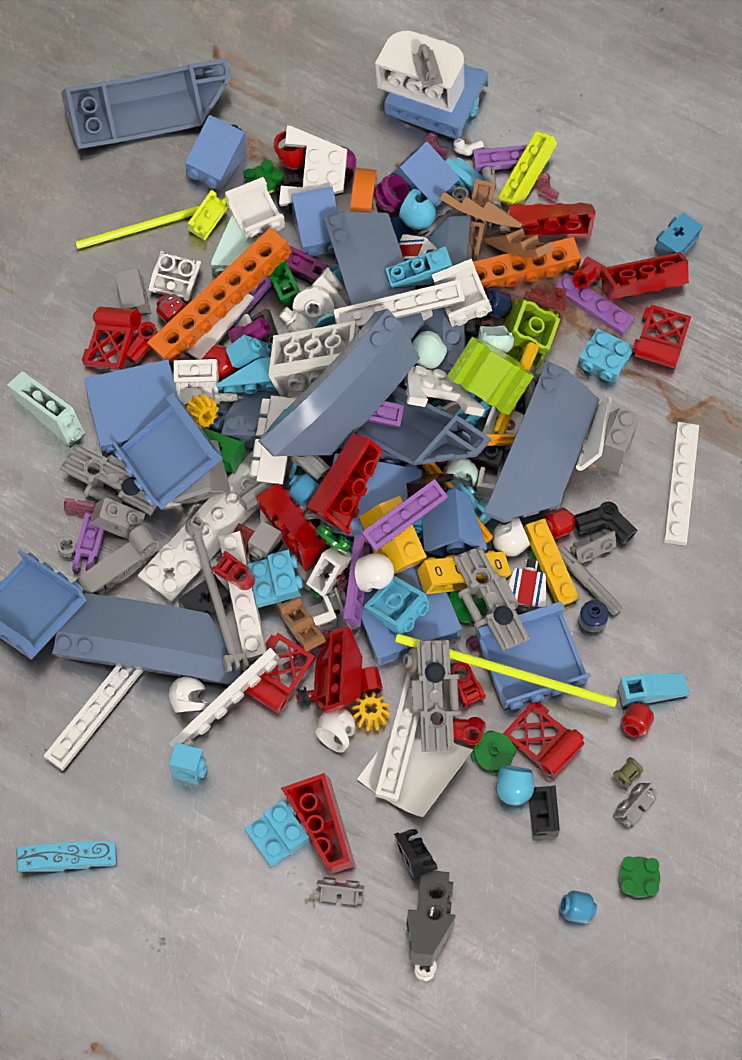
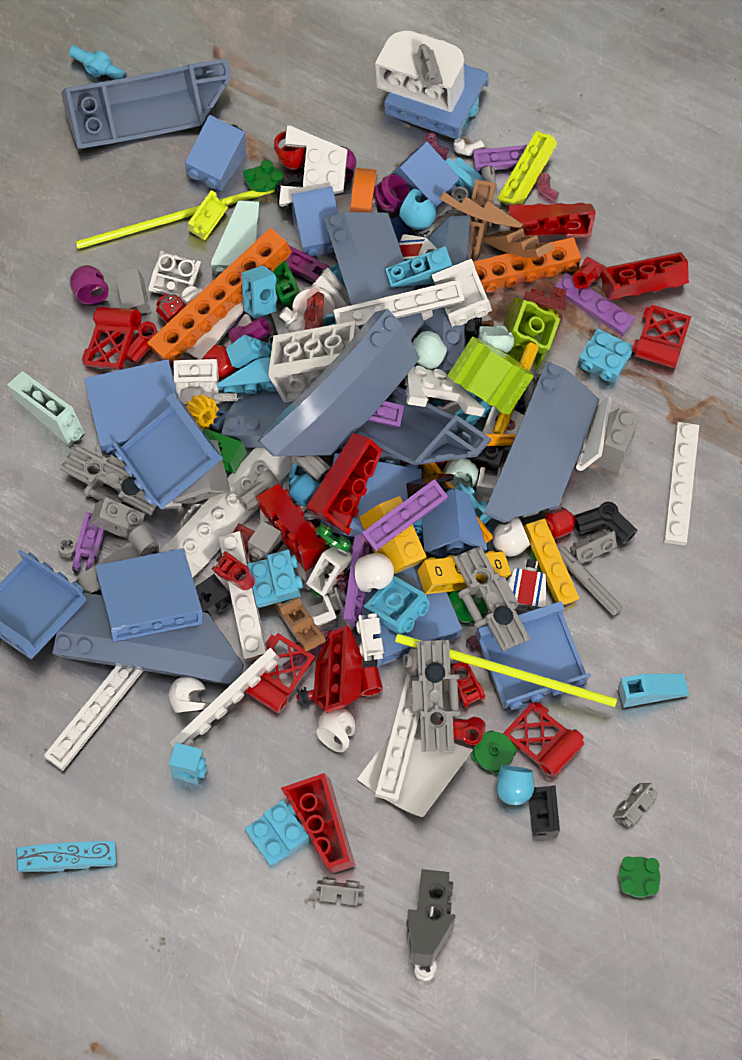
clear pink axle [63,498,95,514] -> none
light grey hinge [185,517,249,672] -> none
white panel [225,177,285,242] -> none
white windscreen [249,396,296,485] -> none
yellow gear [351,692,390,732] -> none
black hinge [394,829,438,878] -> none
dark blue head [485,287,513,318] -> none
dark azure head [560,890,597,923] -> none
dark blue head [579,600,609,633] -> none
olive bush [613,757,644,788] -> none
red head [621,703,654,737] -> none
dark azure brick [655,212,703,256] -> none
none -> medium azure pin [69,45,127,80]
none -> magenta helmet [69,265,109,304]
none -> medium blue panel [95,548,203,642]
none -> white plate [181,286,203,306]
none -> medium azure brick [241,265,277,319]
none -> clear red plate [304,292,325,330]
none -> white hinge [356,613,385,661]

